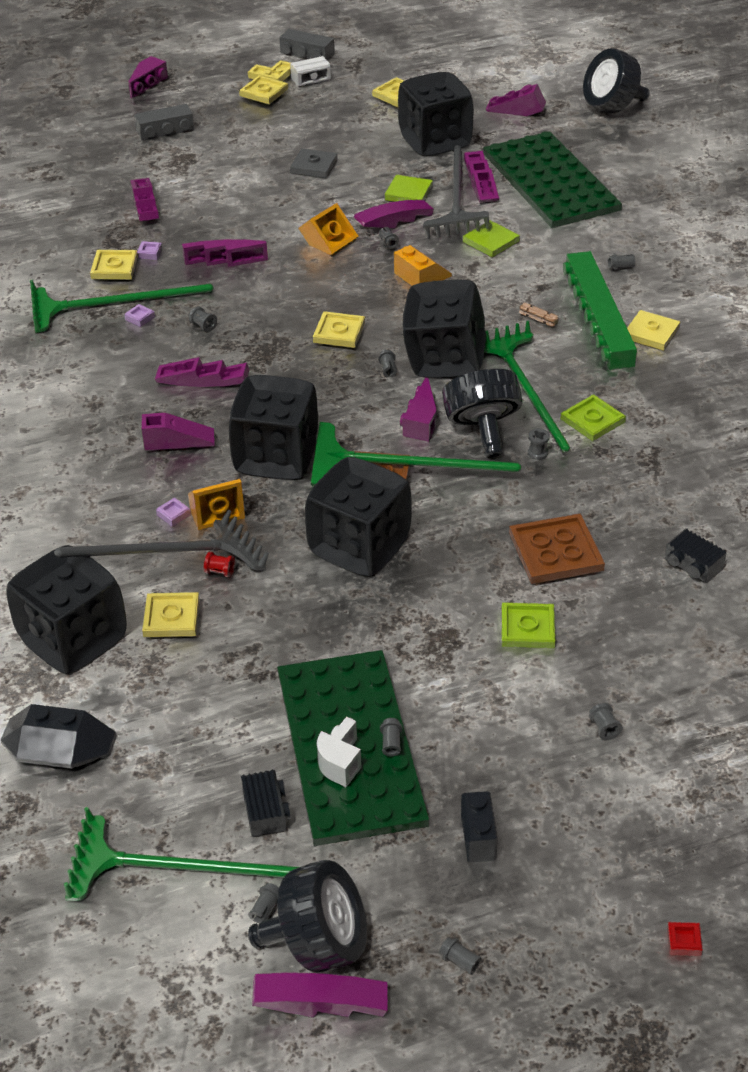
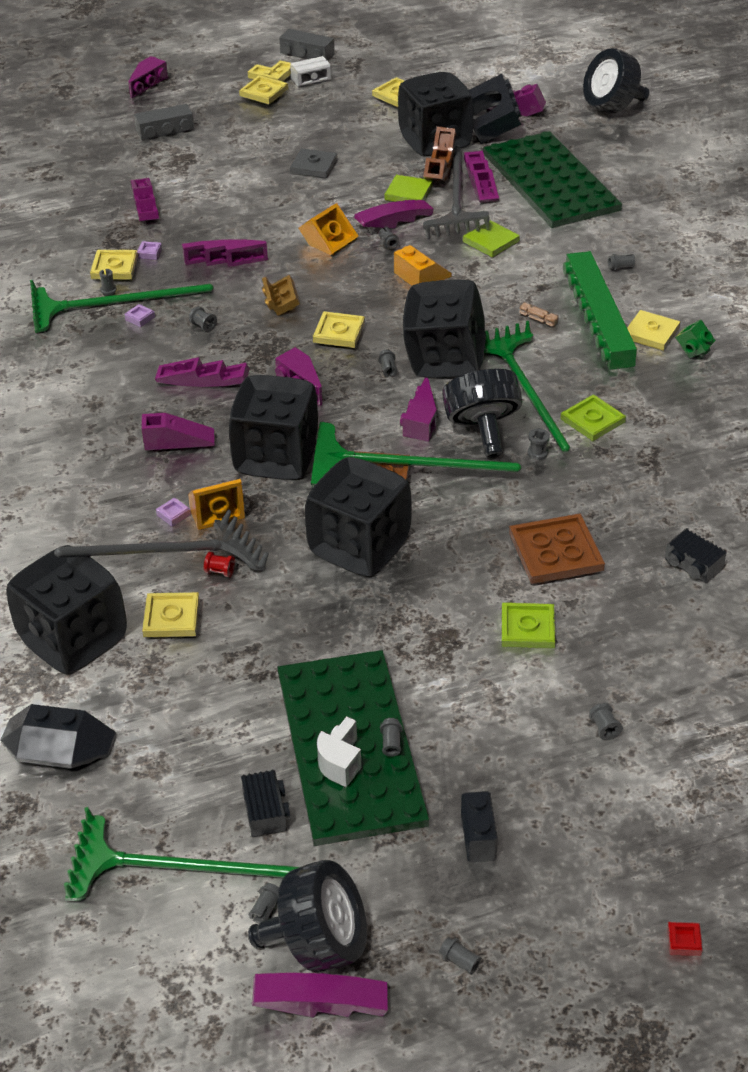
none -> dark grey pin [99,269,117,296]
none -> pearl gold bracket [262,275,300,316]
none -> magenta slope [275,347,323,406]
none -> dark orange arch [423,127,456,181]
none -> black arch [469,74,522,144]
none -> green brick [675,319,716,358]

